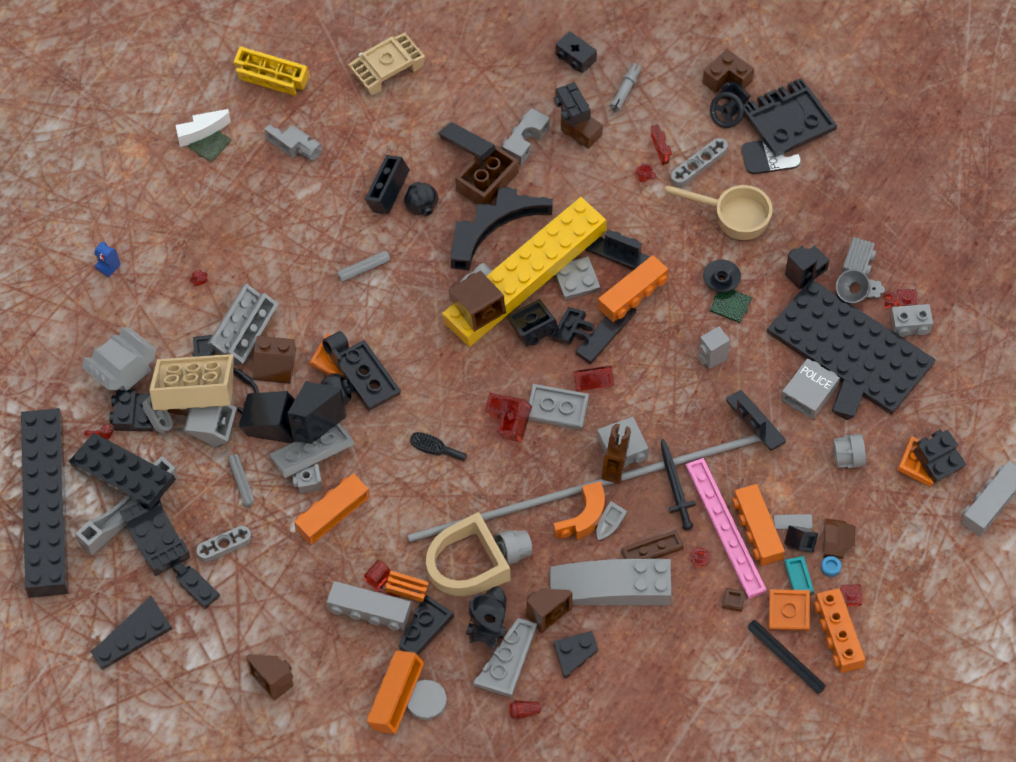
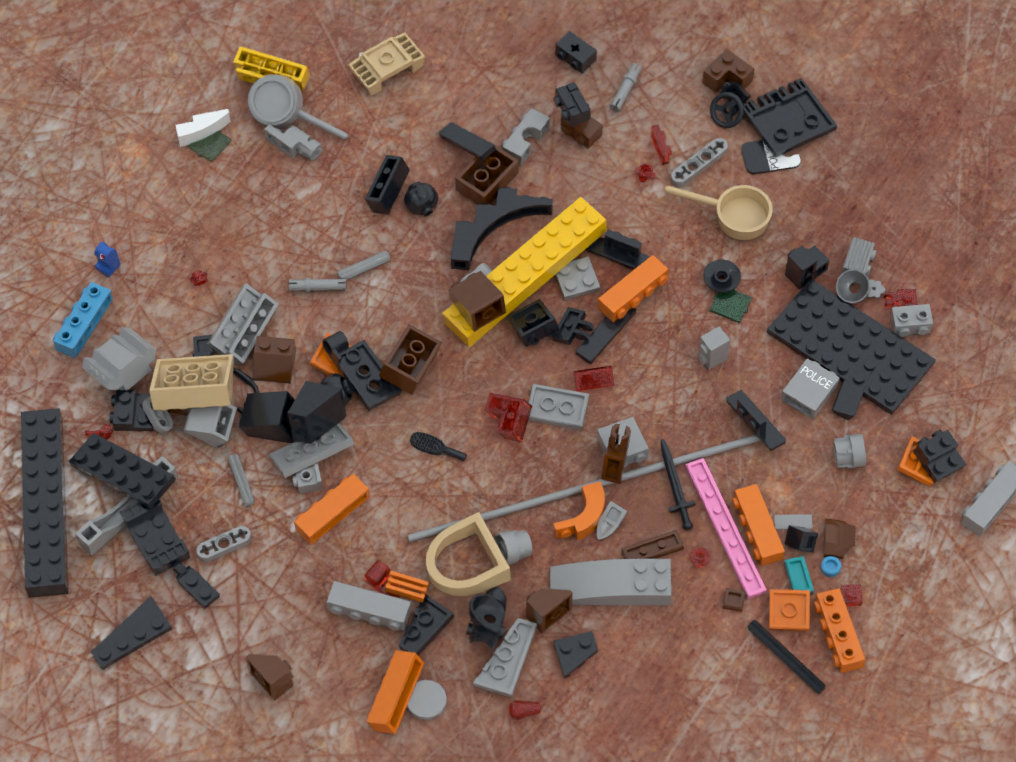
none -> dark azure brick [53,282,113,359]
none -> light grey piece [248,75,348,139]
none -> light grey pin [289,278,346,293]
none -> reddish brown brick [379,324,442,394]

